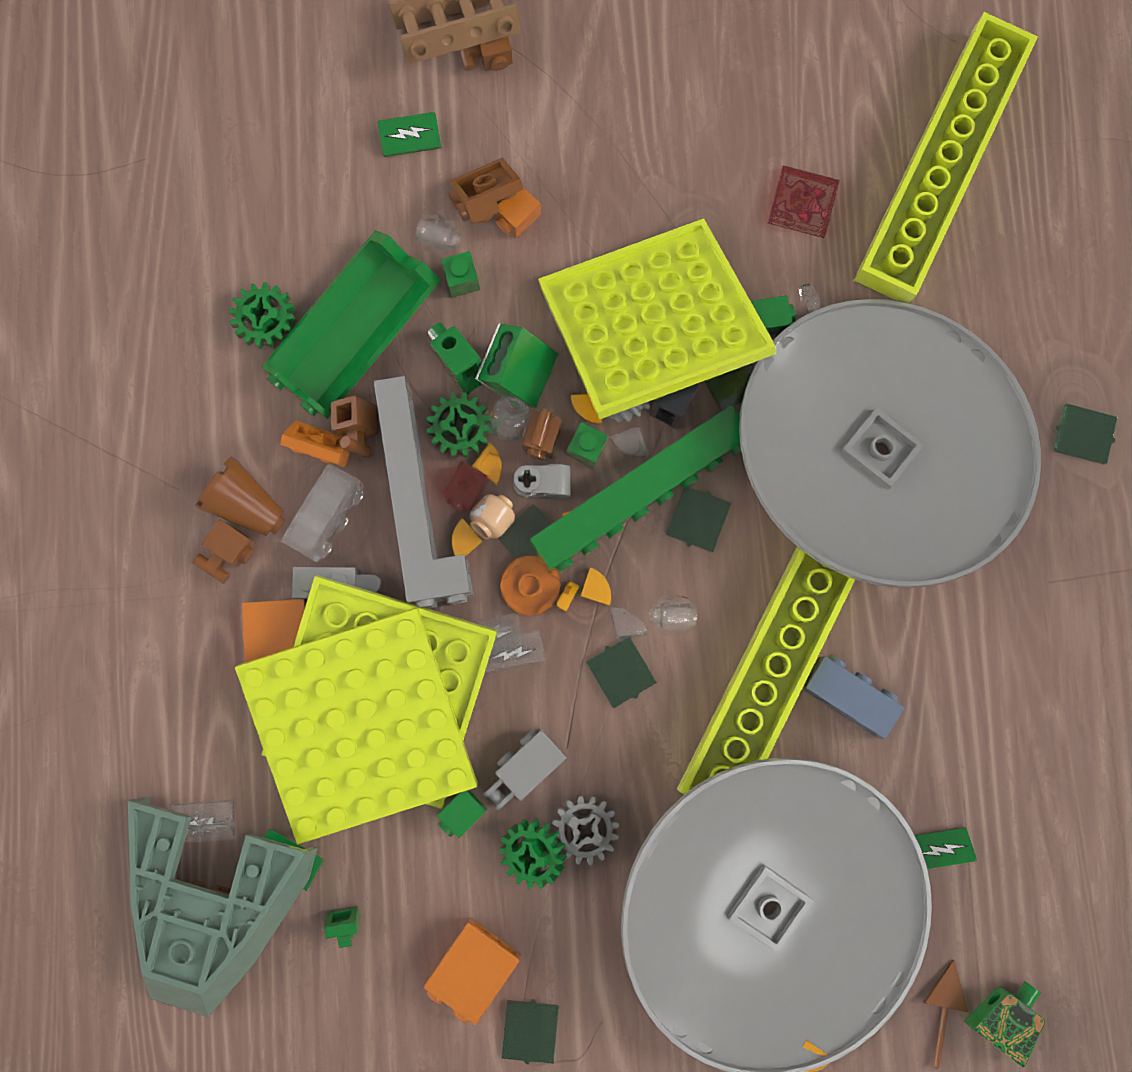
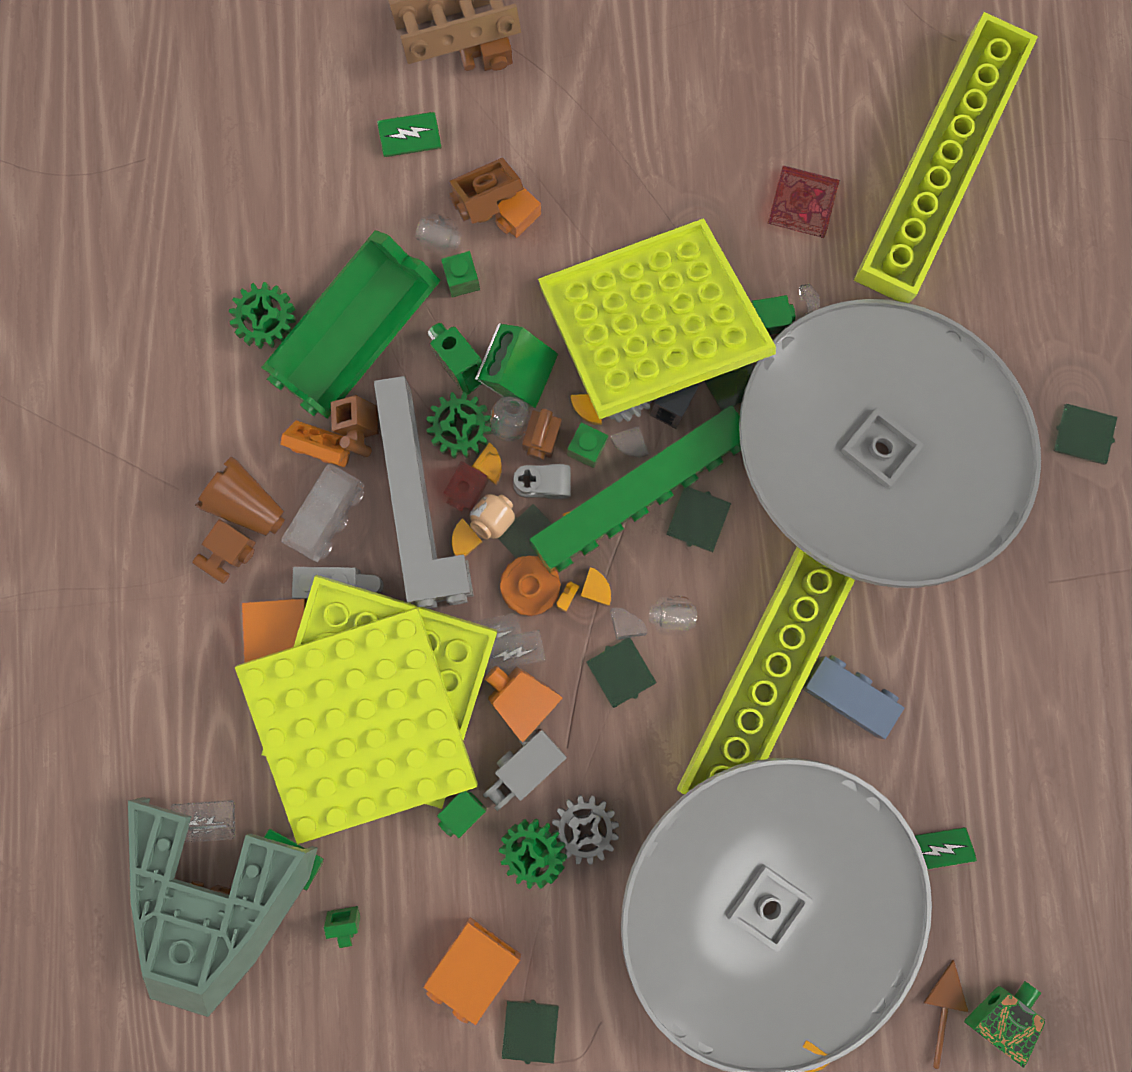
none -> orange torso [485,665,563,742]

